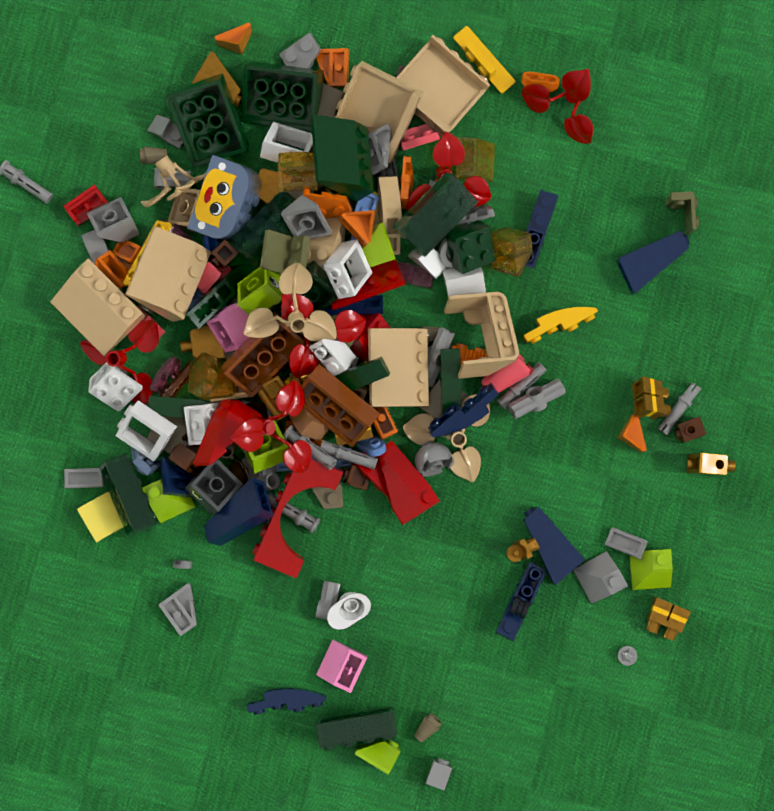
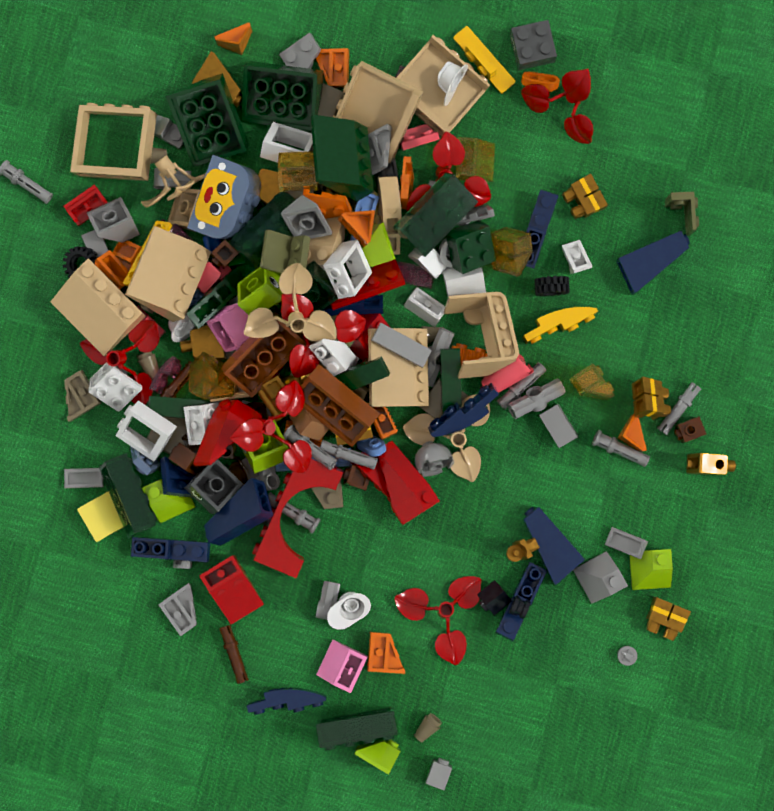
none -> black tyre [63,247,98,278]
none -> dark tan wing [64,370,101,422]
none -> tan window [70,103,157,181]
none -> dark blue slope [131,537,210,562]
none -> dark tan cone [137,351,161,379]
none -> white piece [168,315,196,342]
none -> red slope [199,555,264,625]
none -> reddish brown pin [219,624,249,684]
none -> orange wing [367,632,405,674]
none -> light grey tile [371,323,432,368]
none -> red plant [394,576,481,665]
none -> white slope [404,287,445,327]
none -> white piece [438,62,468,106]
none -> black brick [477,580,512,616]
none -> dark grey brick [510,20,557,71]
none -> black tyre [534,276,570,296]
none -> light grey hinge [539,404,578,448]
none -> pearl gold hips [562,173,608,219]
none -> white slope [562,240,592,274]
none -> clear yellow slope [570,363,615,401]
none -> light grey pin [592,430,650,467]

